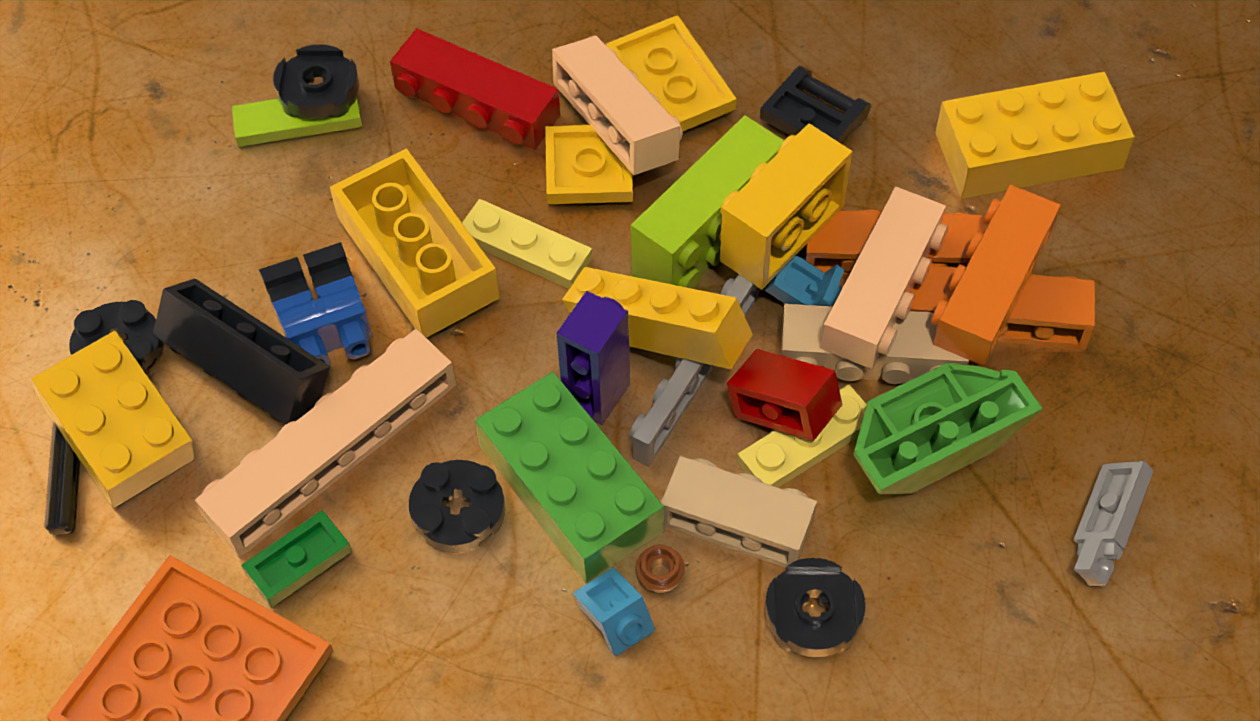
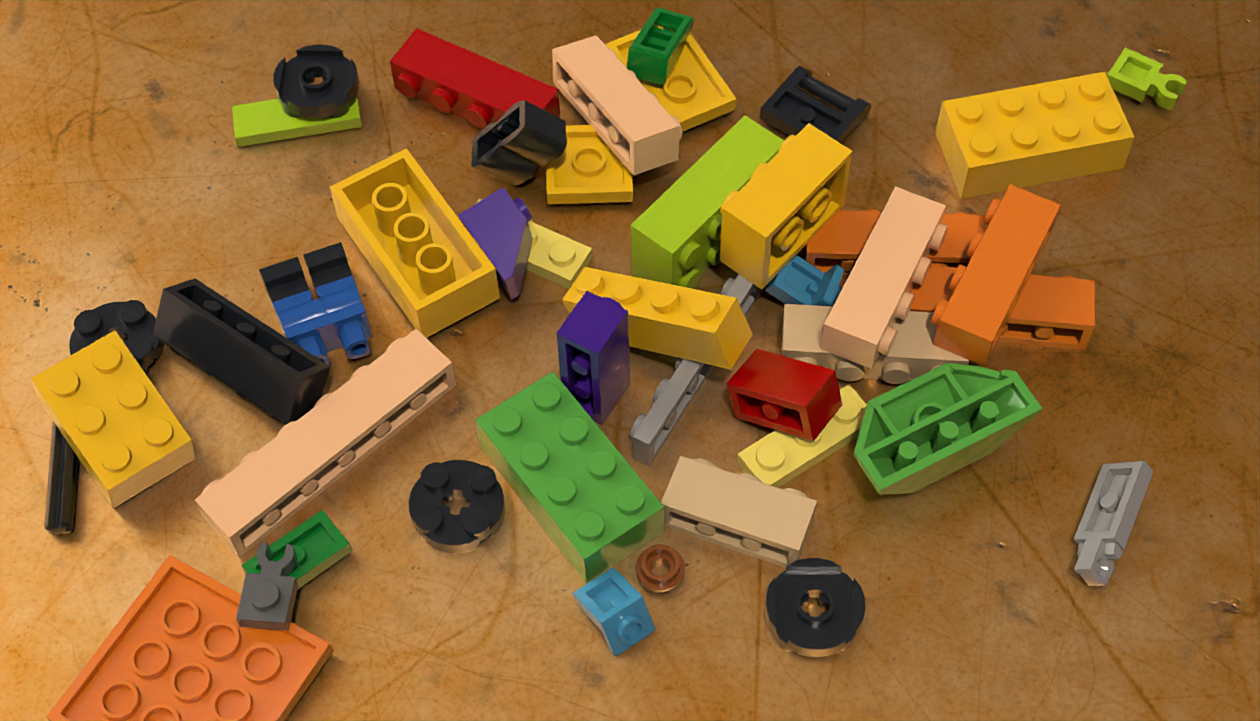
none -> dark grey plate [236,542,298,631]
none -> dark purple slope [458,187,533,299]
none -> black brick [471,100,567,186]
none -> green slope [627,7,694,85]
none -> lime plate [1107,47,1187,109]

